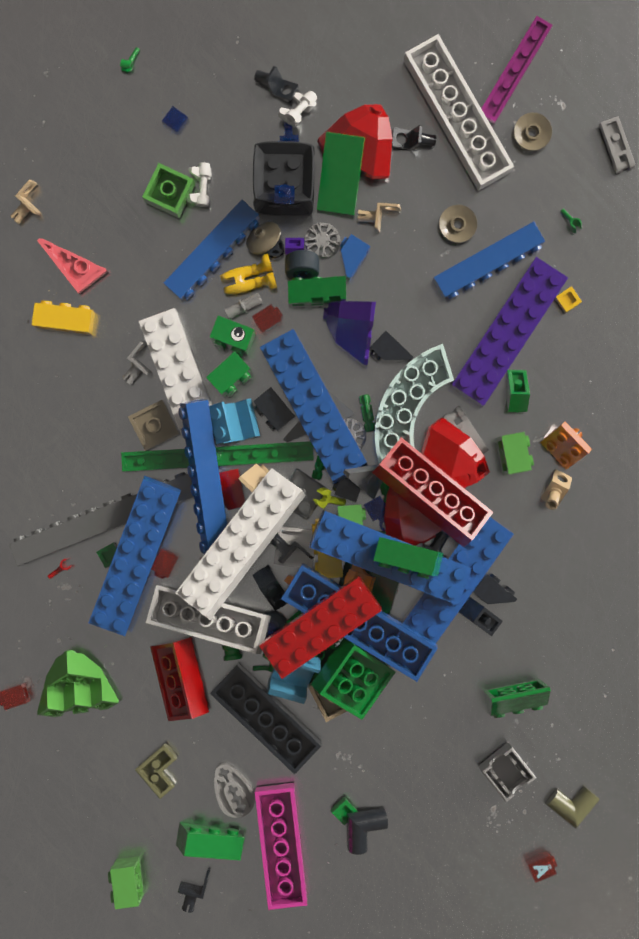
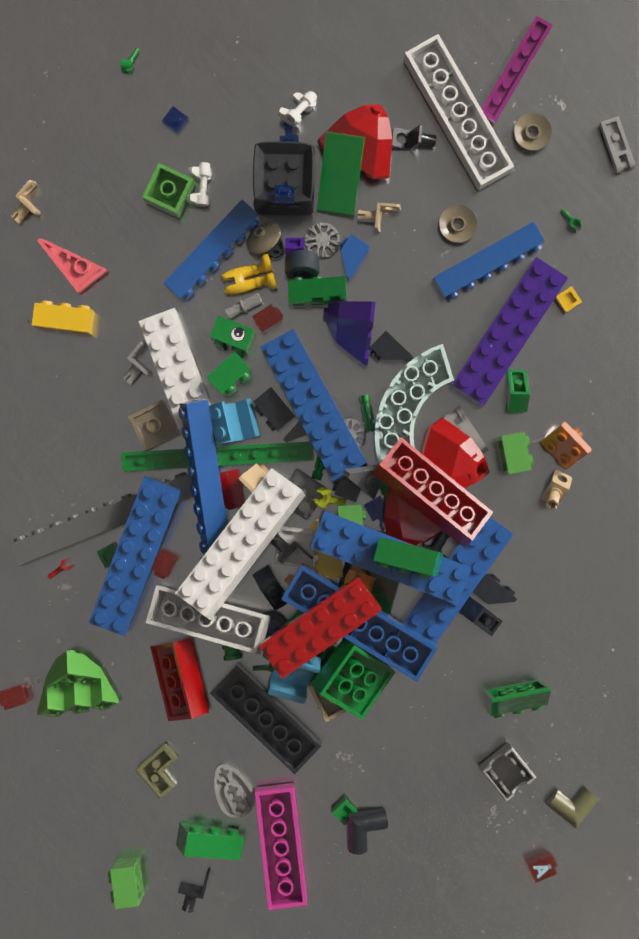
black bracket [254,66,299,101] -> none

